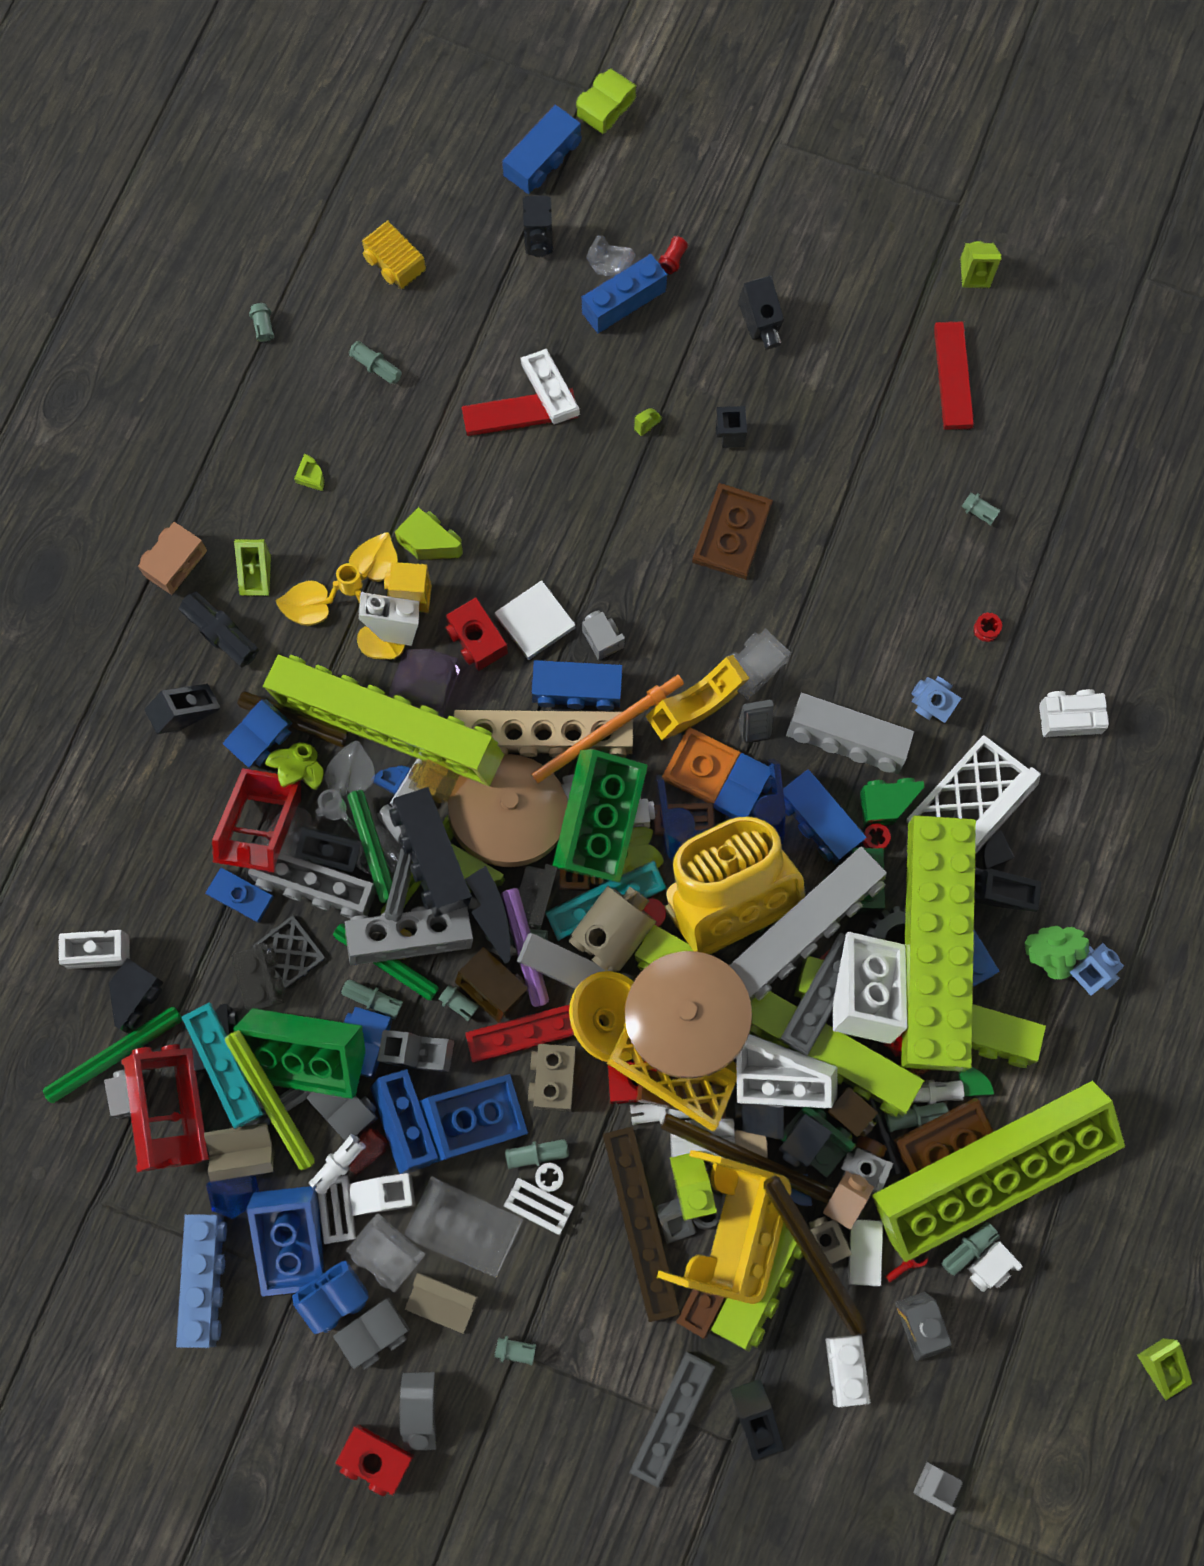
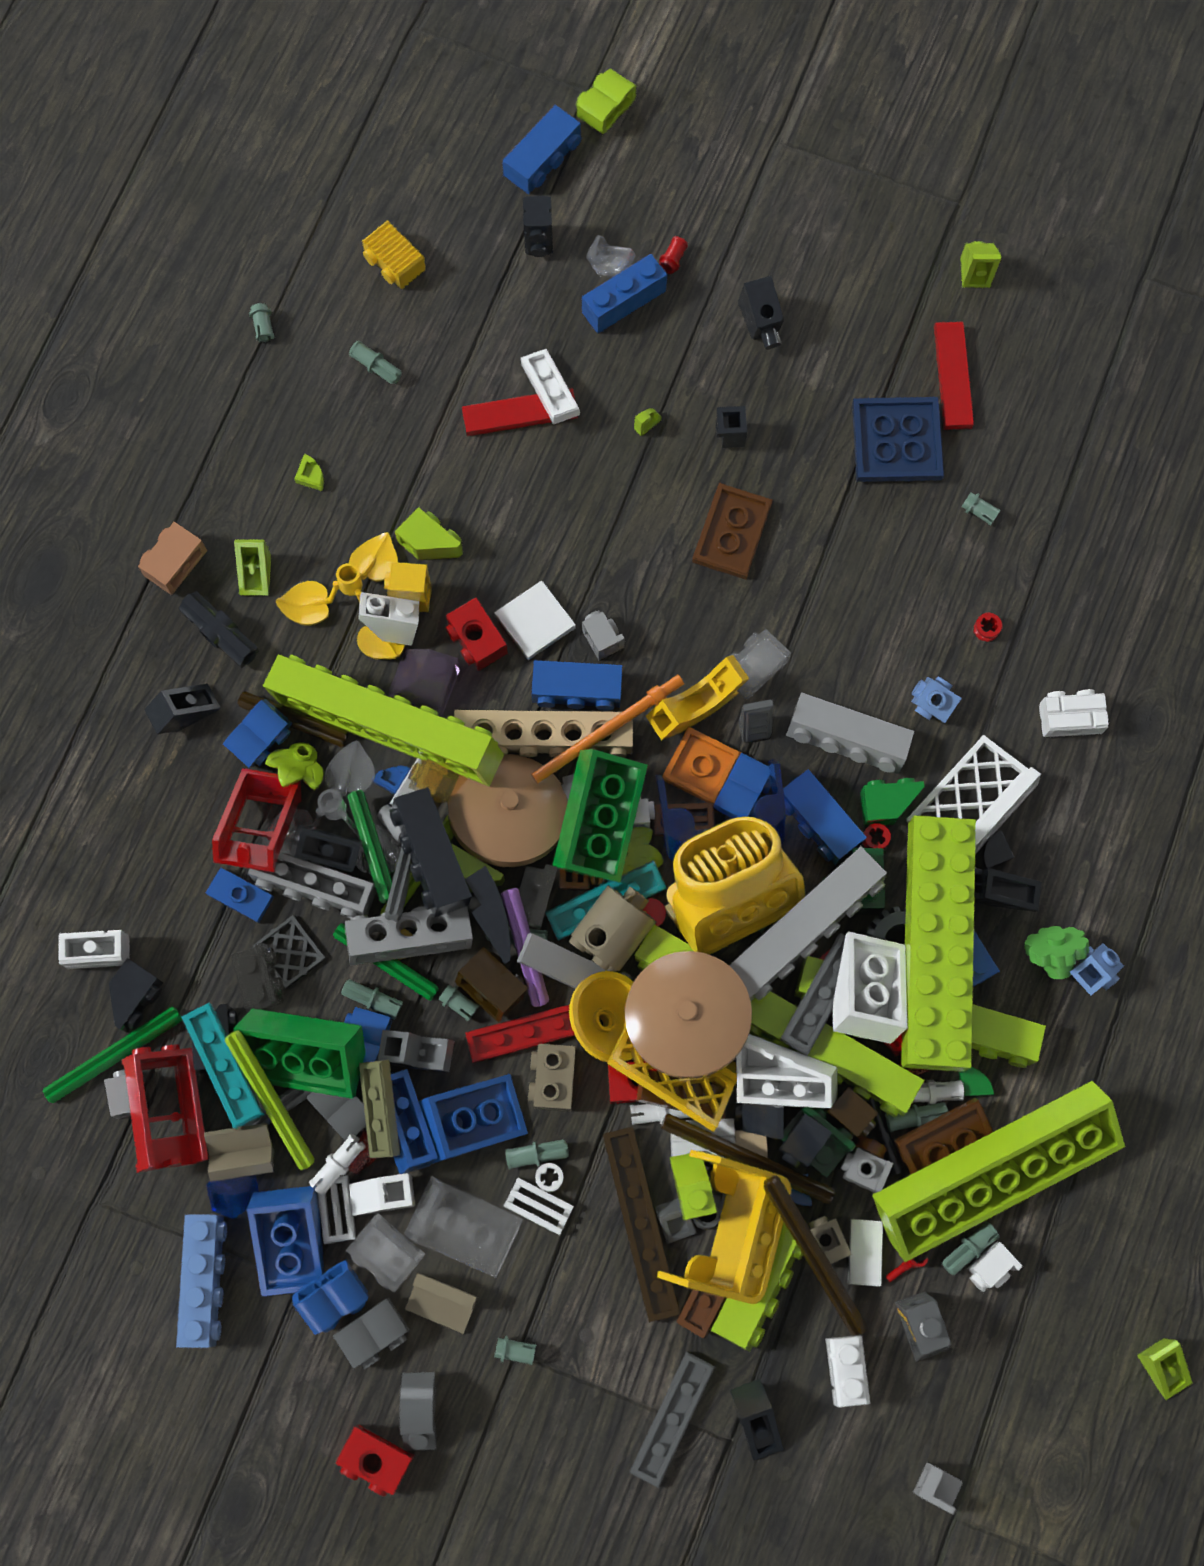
medium nougat brick [823,1171,874,1230] -> none
none -> olive tile [359,1060,400,1158]
none -> dark blue plate [852,397,944,482]

